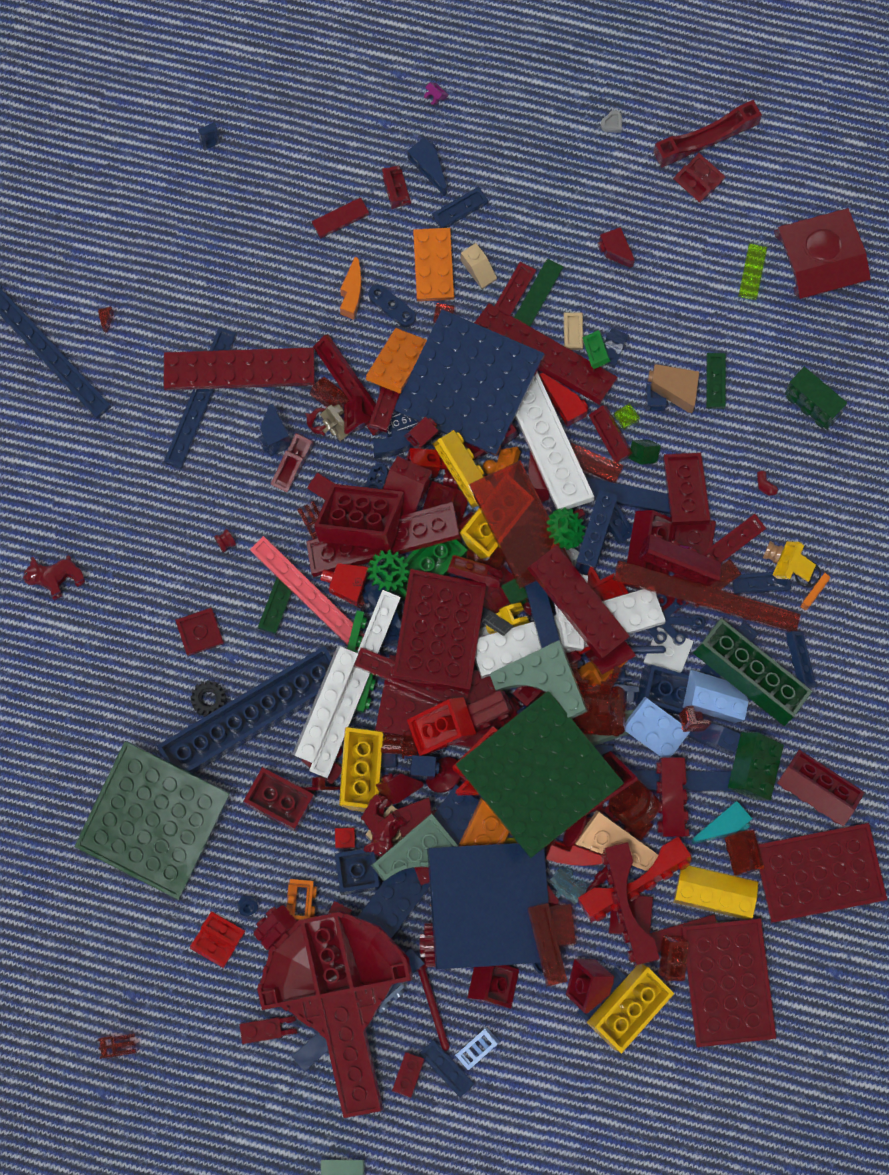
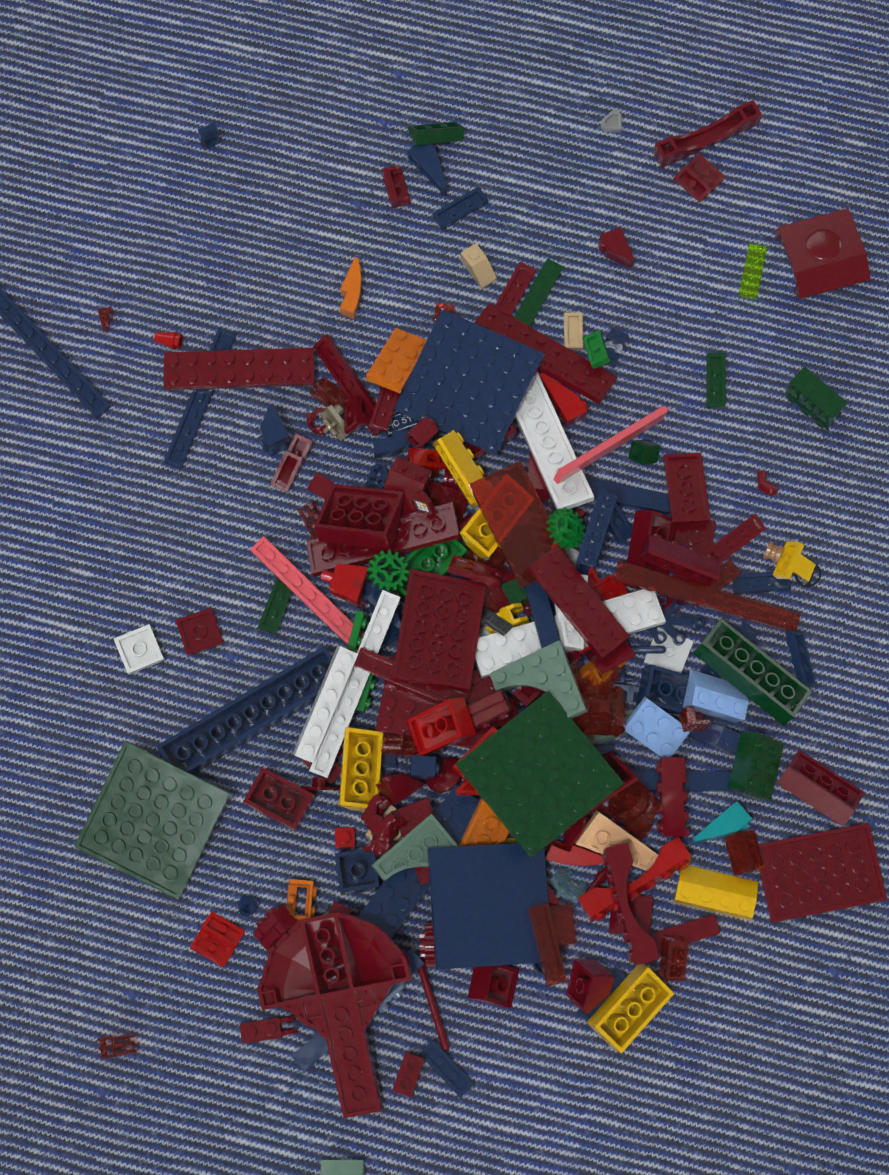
dark red animal [23,555,85,601] -> none
black tyre [190,680,227,717] -> none
dark red wheel [213,529,236,553] -> none
dark red tile [311,197,369,239] -> none
dark blue plate [368,285,415,327] -> none
orange plate [413,228,454,302] -> none
magenta tile [424,82,449,105] -> none
light blue slope [455,1027,500,1070] -> none
orange plate [482,446,520,482] -> none
clear red plate [571,443,623,483] -> none
dark red plate [588,405,633,463] -> none
clear neon green tile [613,403,640,430] -> none
dark blue panel [645,384,666,411] -> none
medium nougat slope [648,364,699,413] -> none
dark red plate [681,919,776,1047] -> none
orange tile [800,573,830,611] -> none
none -> white plate [114,624,164,675]
none -> red cone [154,331,183,350]
none -> dark green slope [408,121,464,145]
none -> dark red slope [411,491,436,515]
none -> coral tile [553,406,669,484]

